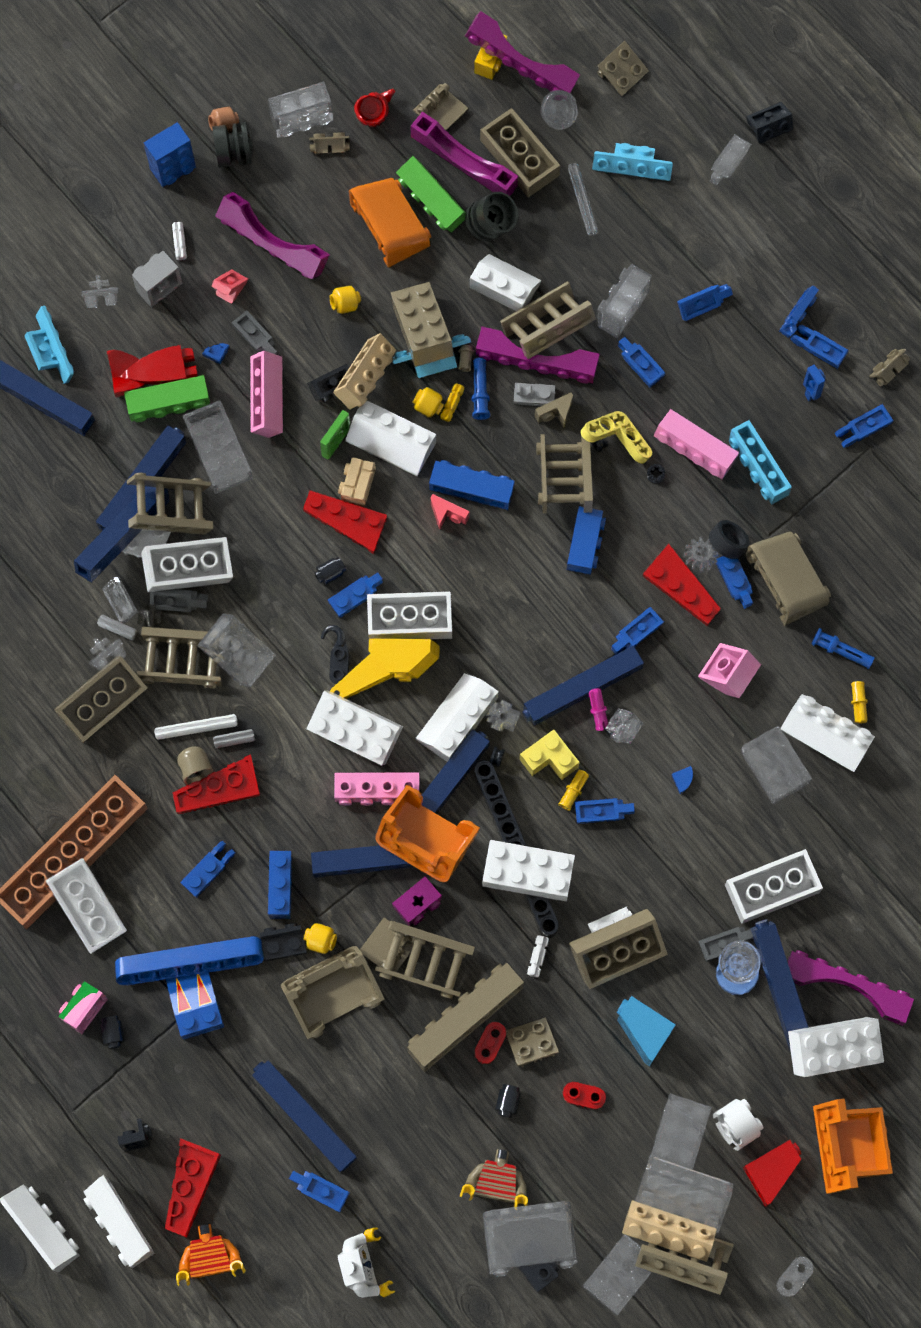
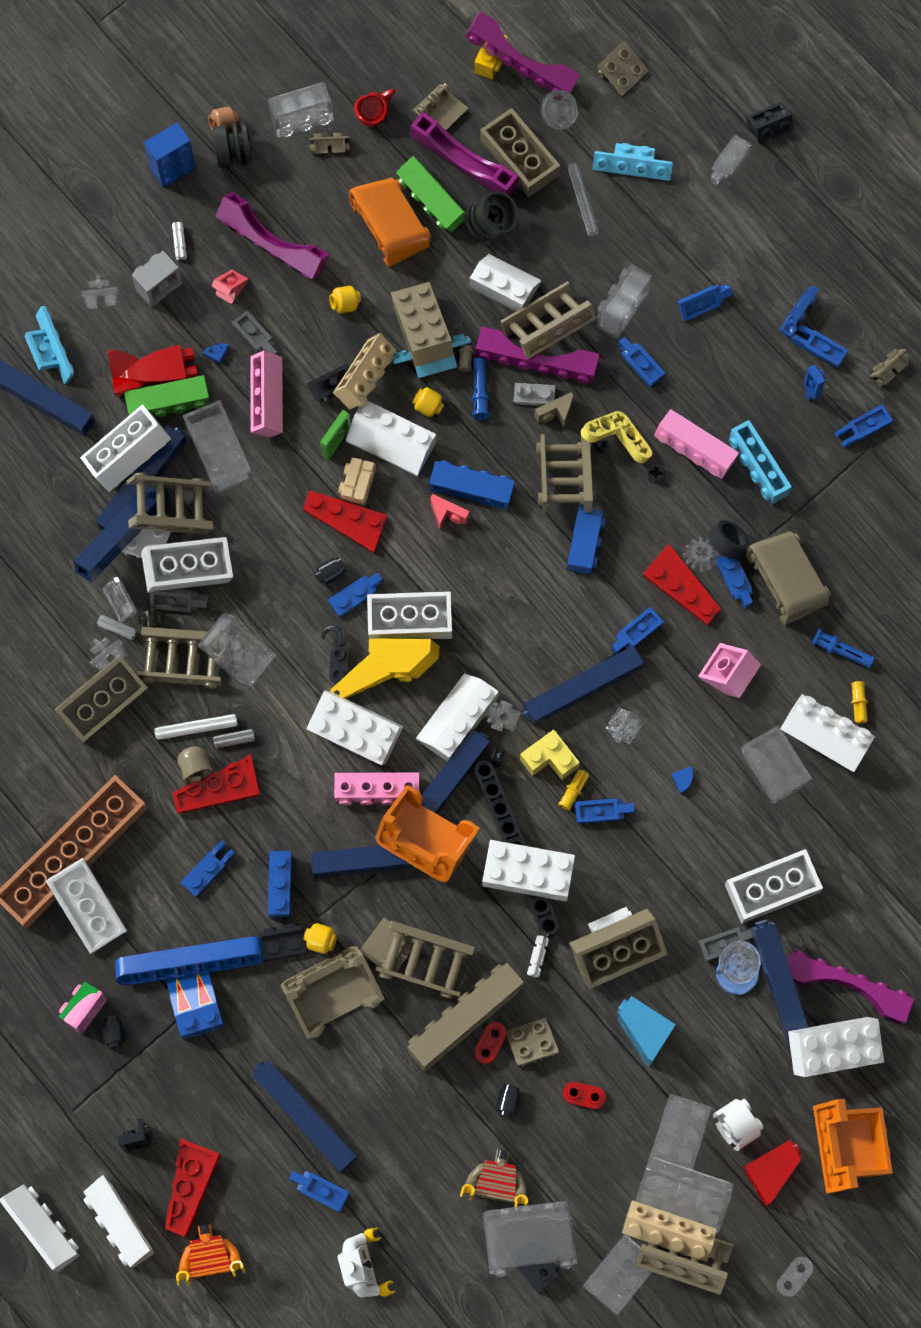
magenta brick [392,877,442,926] -> none
yellow axle [441,383,464,422] -> none
dark pink axle [589,688,609,731] -> none
none -> white brick [80,404,171,492]

